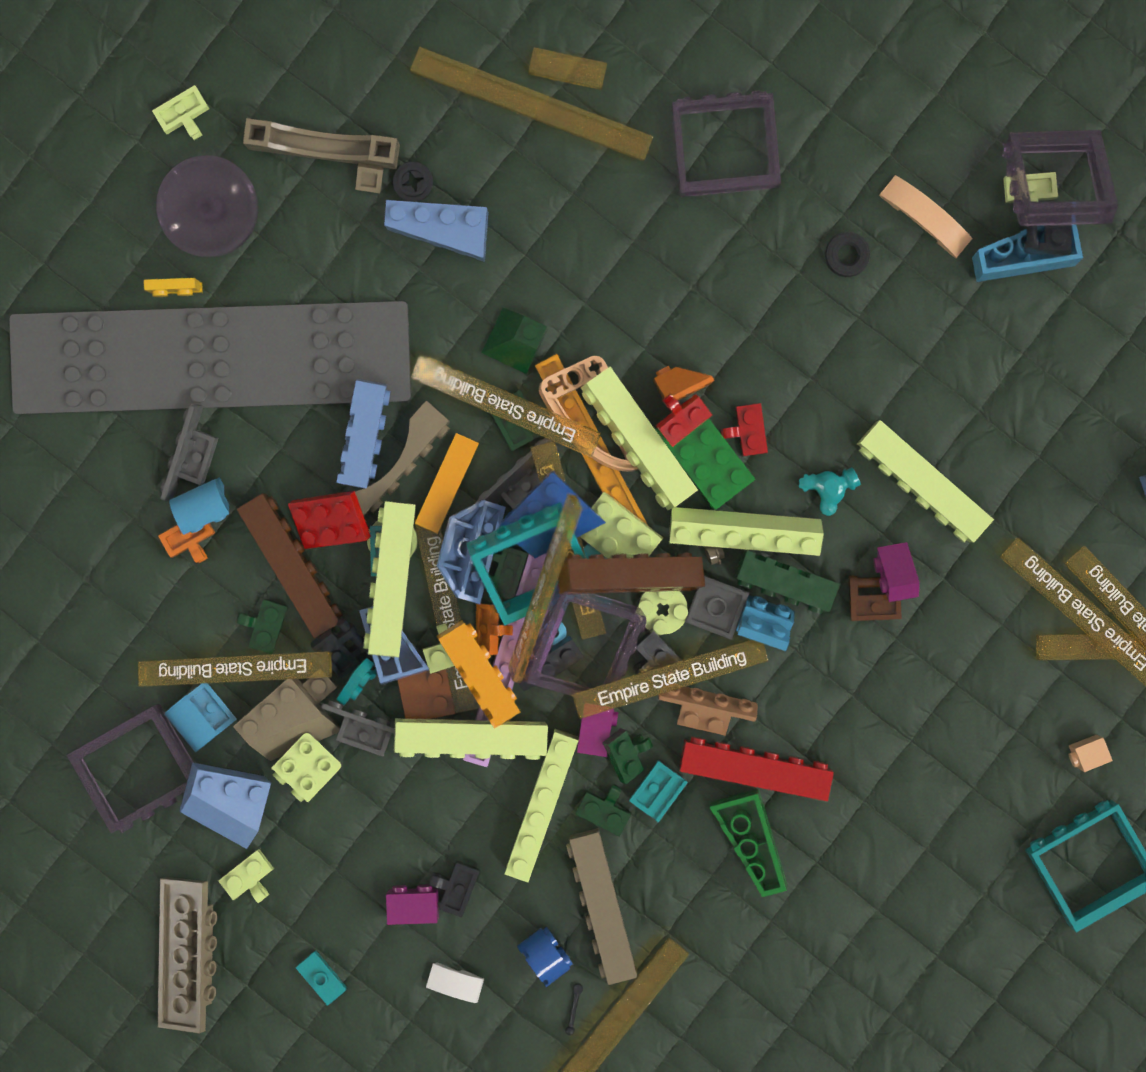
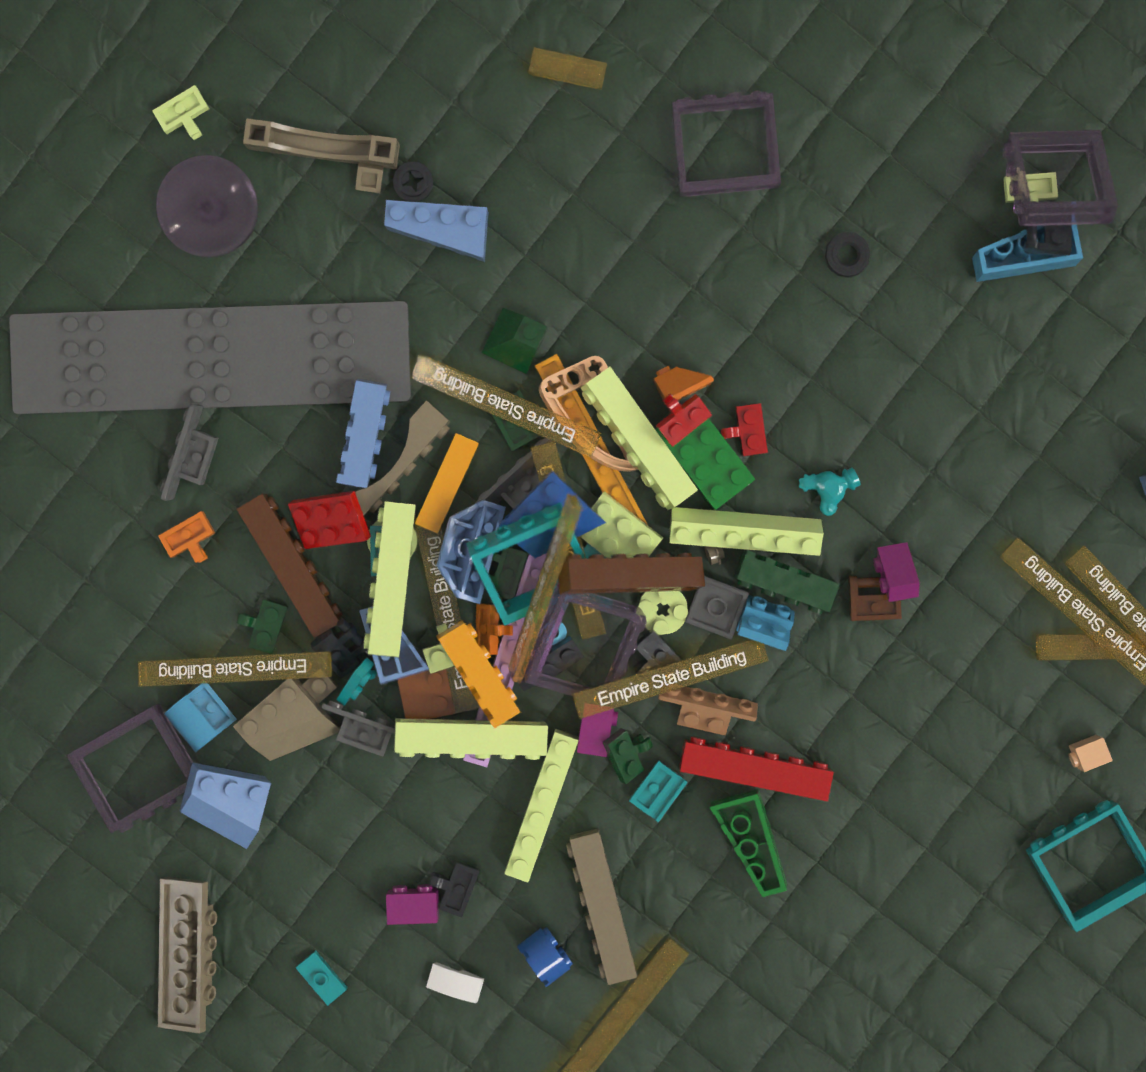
yellow plate [144,278,203,297] -> none
dark azure brick [169,478,229,535] -> none
yellowish green plate [219,849,274,903] -> none
yellowish green bracket [272,733,341,802] -> none
clear yellow plate [411,47,653,162] -> none
black hinge [565,984,583,1036] -> none
dark green plate [575,784,631,837] -> none
yellowish green brick [857,420,994,543] -> none
light nougat slope [879,175,973,258] -> none

